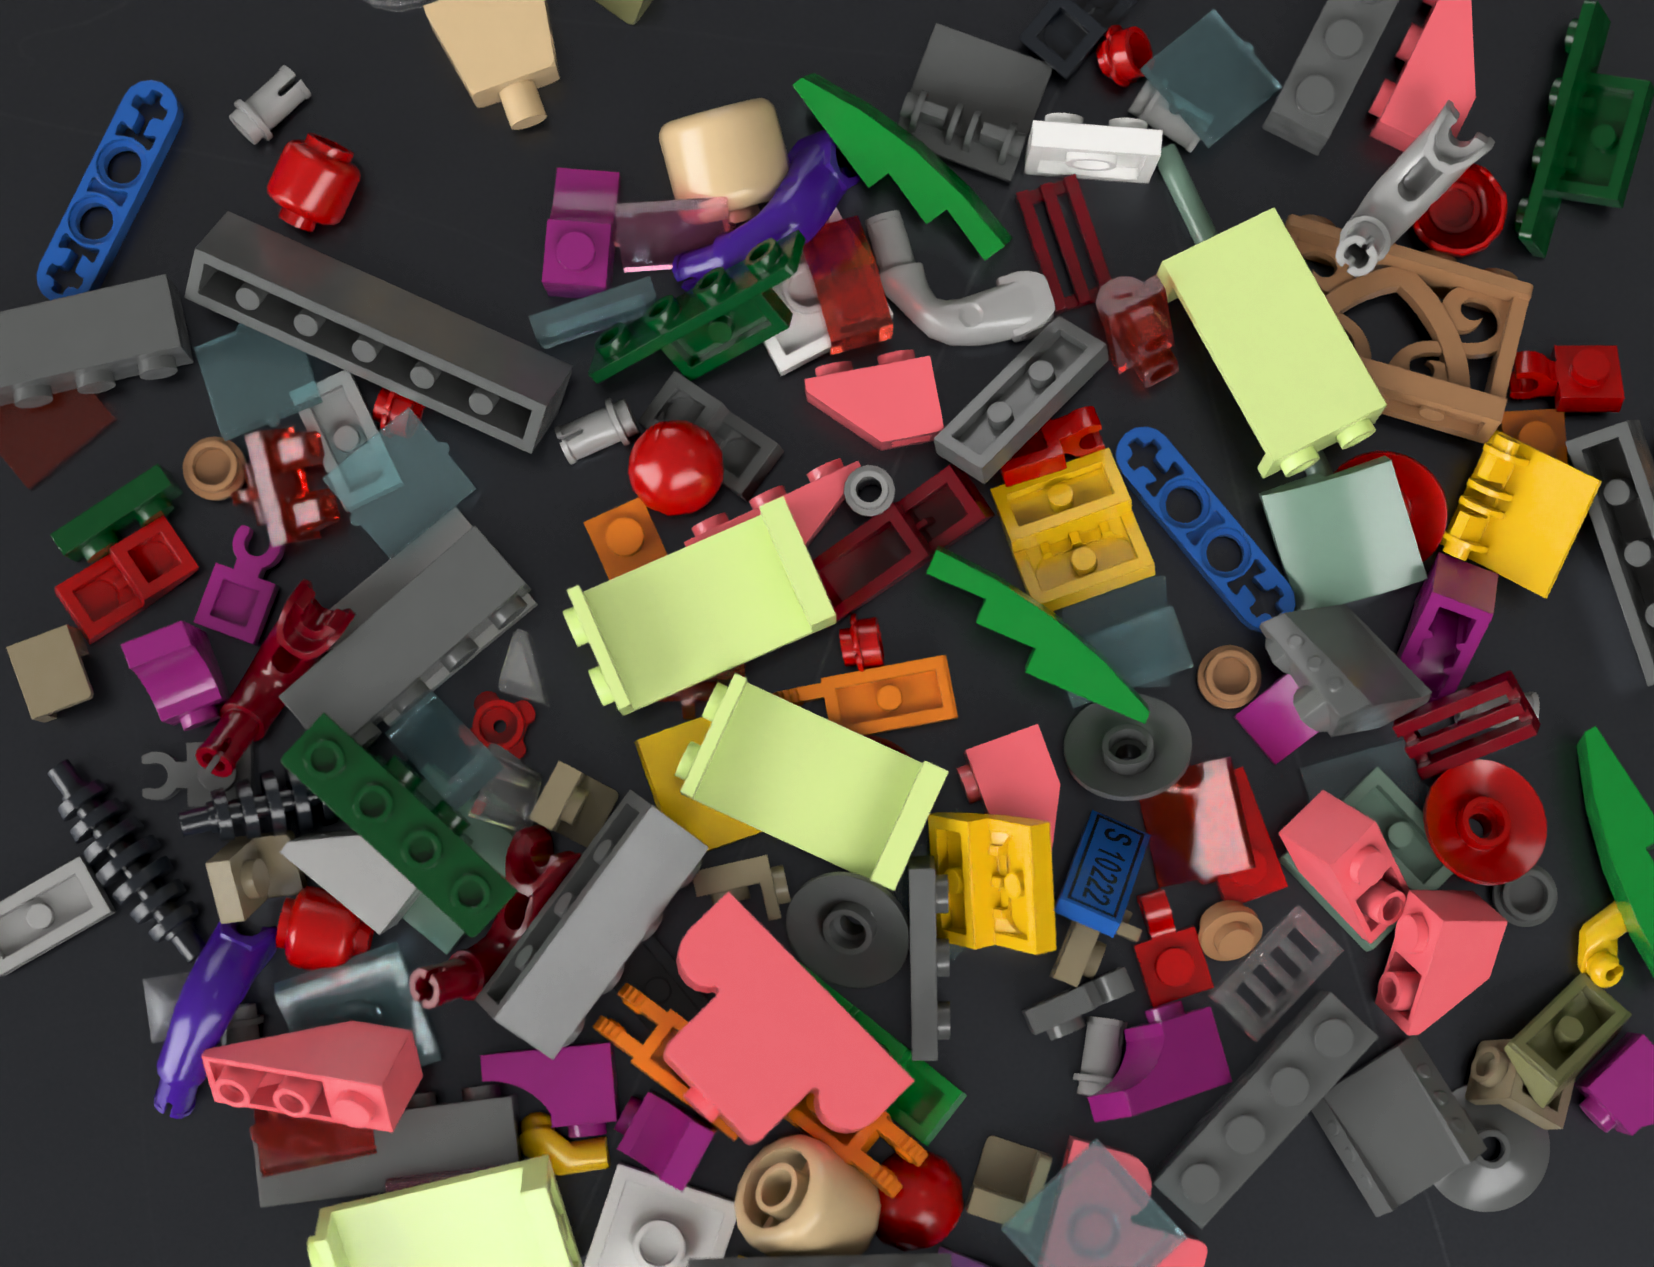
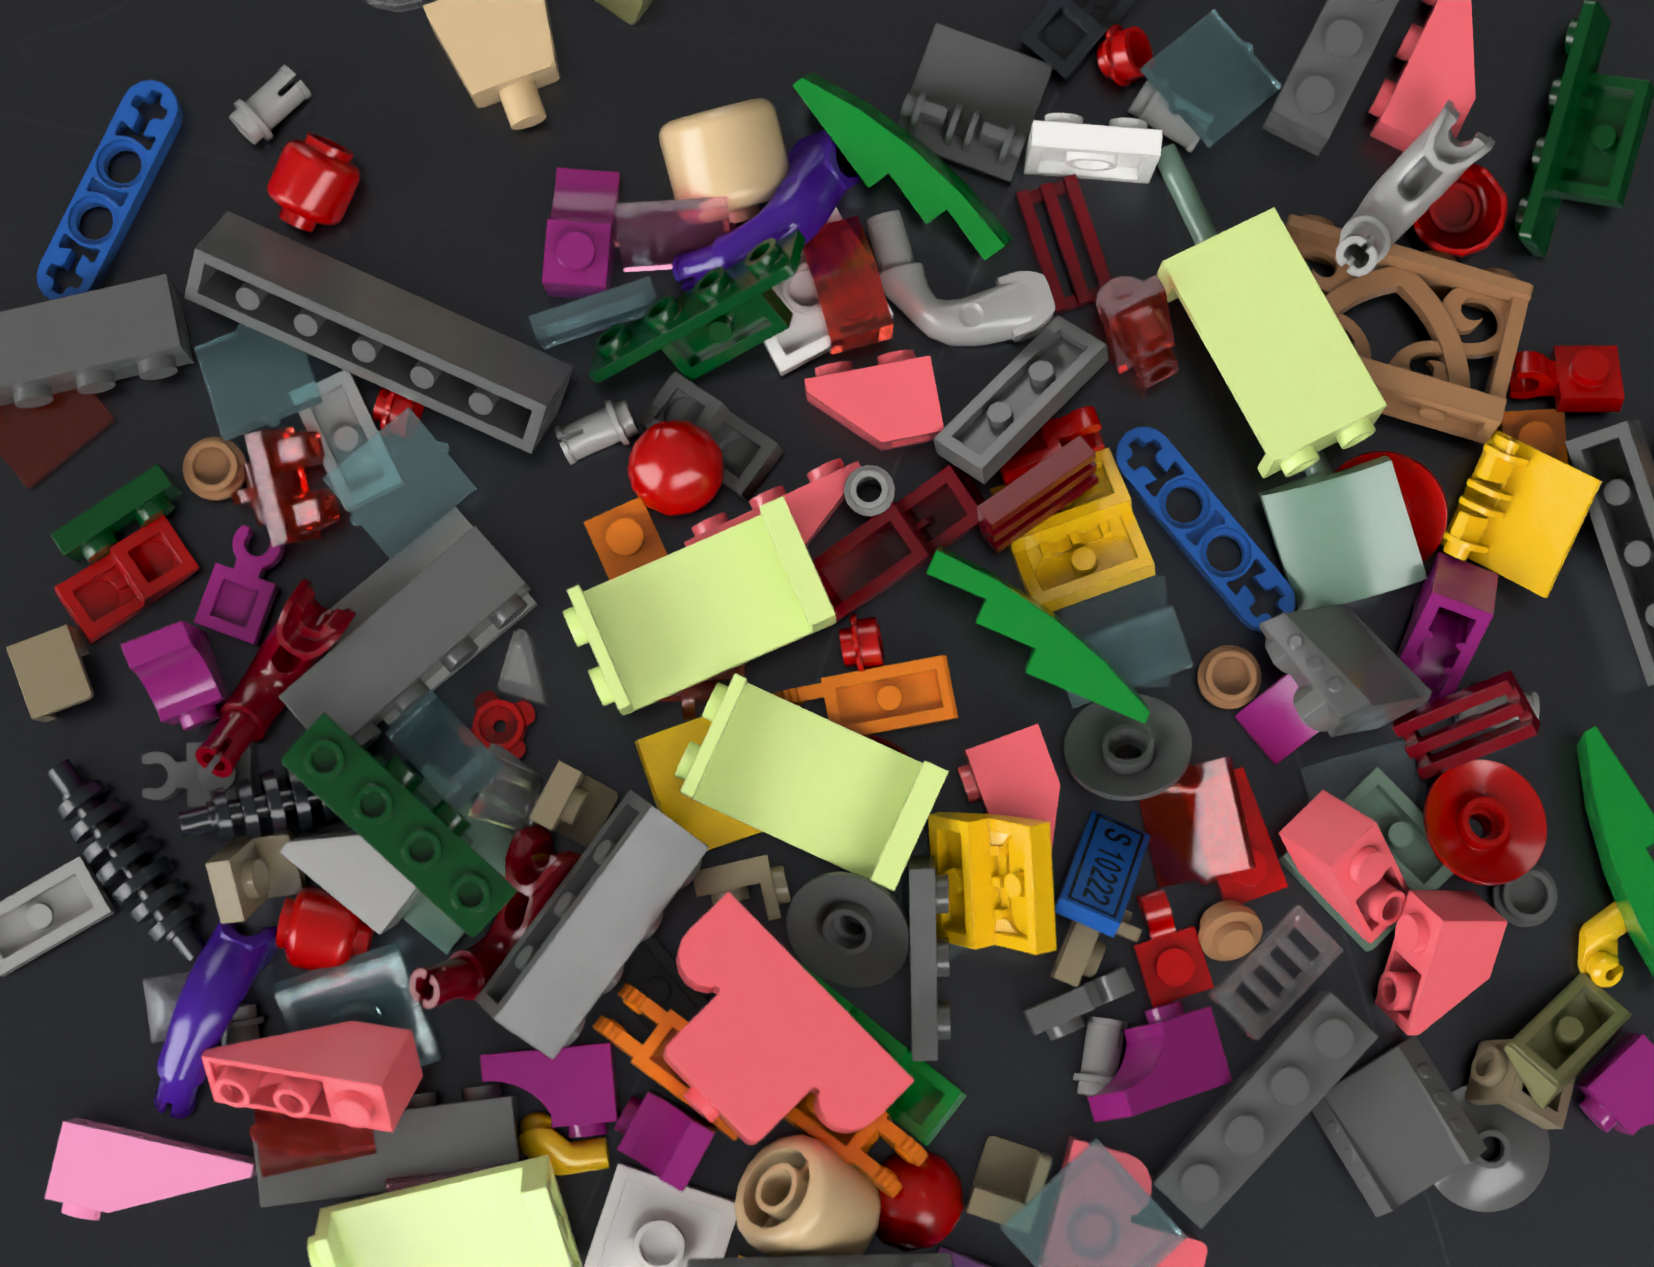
none -> bright pink slope [45,1117,257,1220]
none -> dark red tile [976,435,1099,554]

